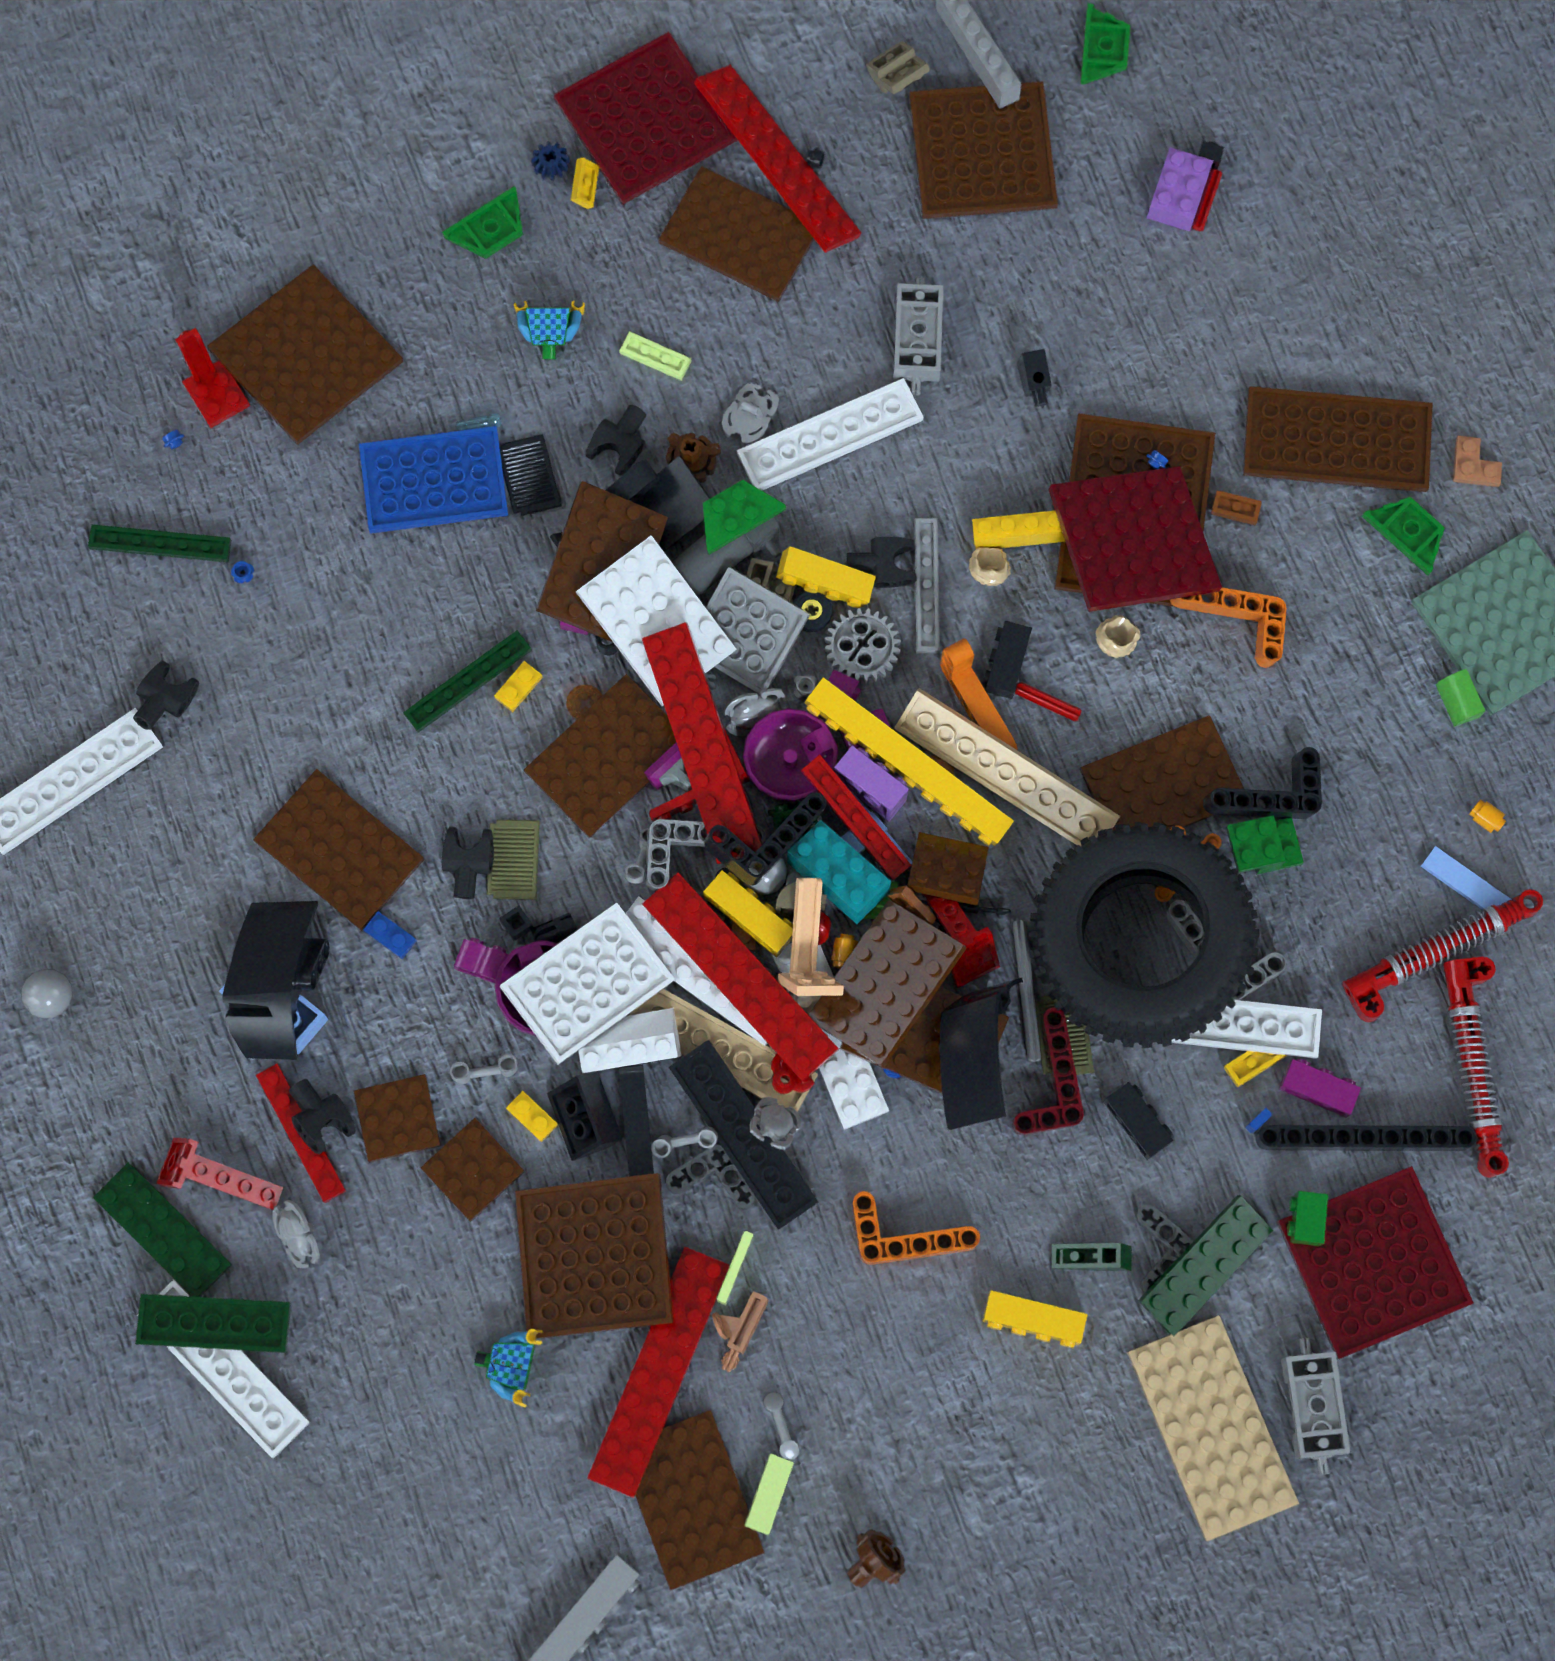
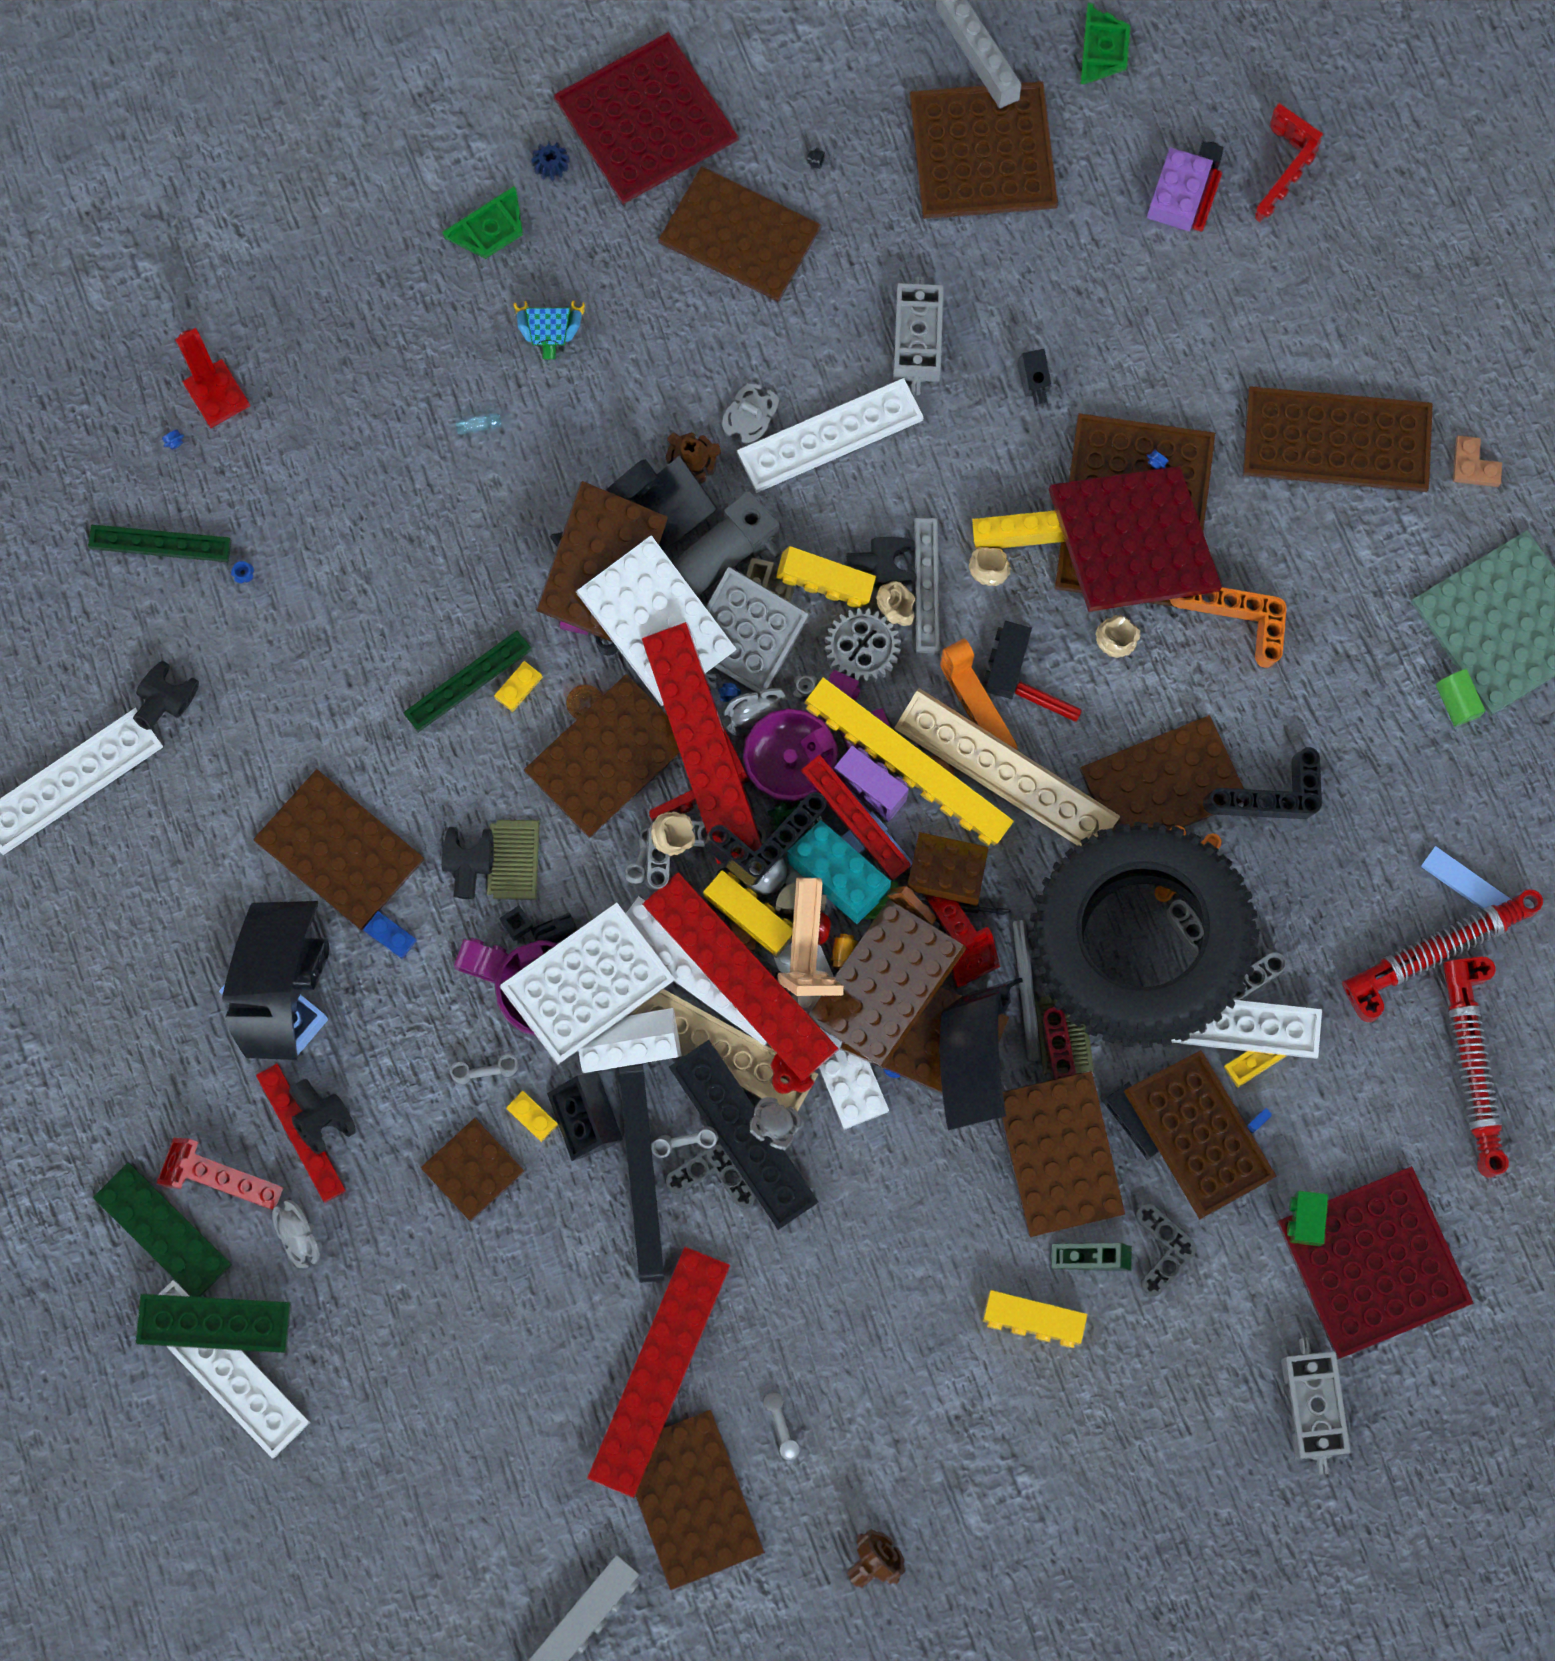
light grey piece [21,969,72,1018] -> none
reddish brown plate [207,264,403,445] -> none
reddish brown plate [354,1074,441,1163] -> none
blue plate [359,426,508,534] -> none
torso [474,1329,543,1407] -> none
black window [500,434,562,516] -> none
reddish brown plate [515,1173,674,1339] -> none
yellow plate [571,157,599,209] -> none
black connector [586,404,647,476] -> none
yellowish green tile [619,331,691,381] -> none
piece [644,742,692,792] -> none
red plate [694,64,861,253] -> none
green wing [703,480,786,555] -> none
nougat piece [712,1292,769,1372] -> none
yellowish green tile [717,1231,754,1305] -> none
yellowish green tile [744,1454,794,1535] -> none
black bush [793,591,833,632] -> none
orange beam [852,1191,980,1265] -> none
dark tan brick [866,41,930,94] -> none
tan plate [1127,1316,1299,1542] -> none
dark green plate [1138,1195,1273,1336] -> none
dark orange plate [1211,490,1262,526] -> none
green bracket [1226,815,1304,875] -> none
black beam [1256,1125,1477,1151] -> none
magenta brick [1279,1058,1361,1118] -> none
green wing [1362,497,1445,576] -> none
light orange brick [1469,799,1506,833] -> none
none -> tan hair [651,812,695,856]
none -> blue plate [718,683,741,702]
none -> tan hair [876,581,915,626]
none -> reddish brown plate [1001,1070,1125,1237]
none -> reddish brown plate [1124,1050,1277,1220]
none -> red bracket [1255,103,1323,222]

